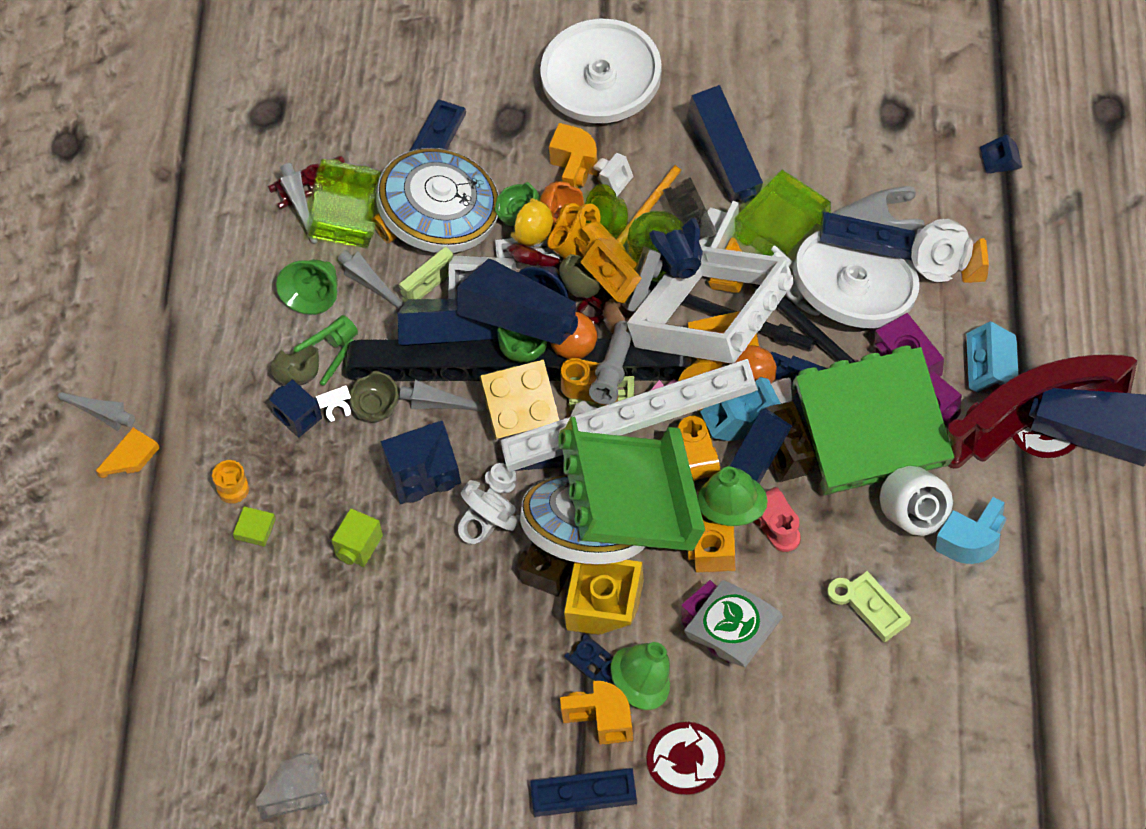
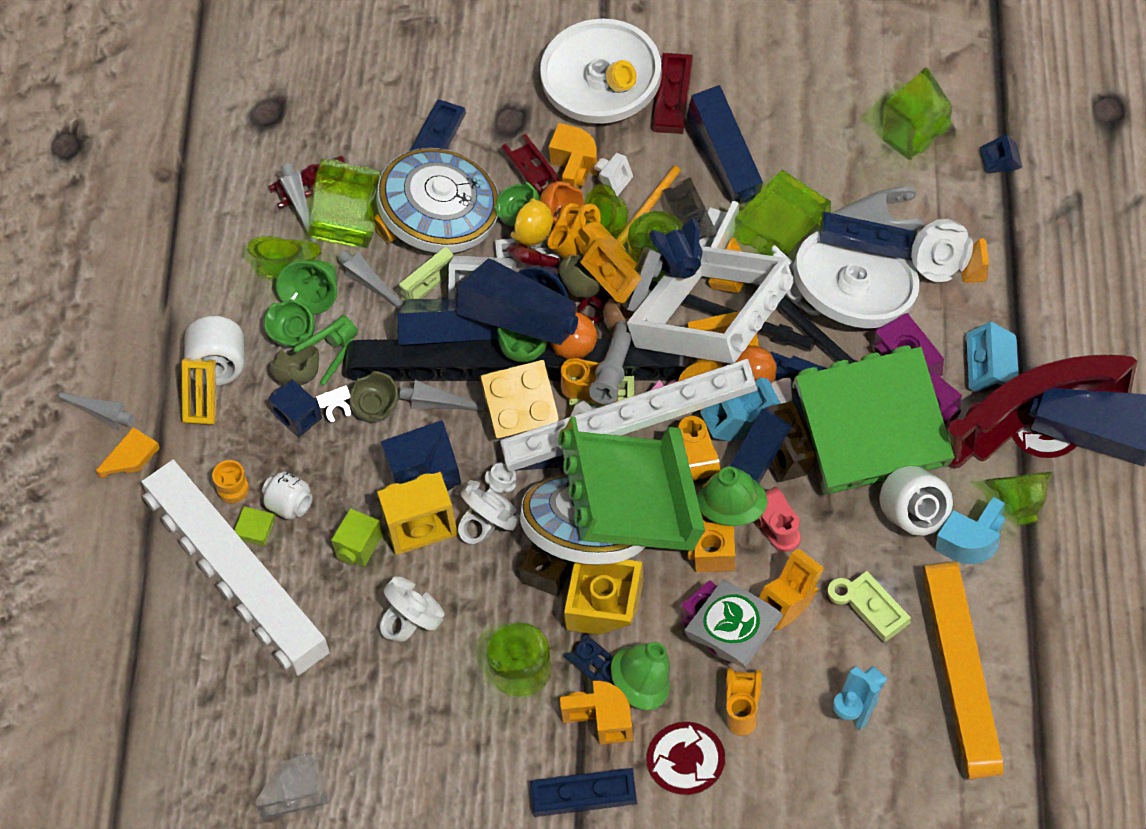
none -> white brick [142,459,330,677]
none -> yellow tile [182,358,216,424]
none -> white head [184,316,244,386]
none -> clear neon green piece [247,236,321,278]
none -> white head [262,471,312,520]
none -> bright green hair [264,299,315,347]
none -> yellow brick [377,472,458,555]
none -> white tile [380,576,445,642]
none -> clear neon green head [486,622,553,697]
none -> dark red piece [501,134,559,196]
none -> yellow tile [606,60,637,92]
none -> dark red tile [653,53,693,134]
none -> light orange piece [726,667,762,736]
none -> light orange brick [759,548,824,631]
none -> medium azure hips [833,666,887,730]
none -> clear neon green slope [882,67,952,160]
none -> light orange beam [923,561,1004,780]
none -> clear neon green hat [983,472,1054,526]

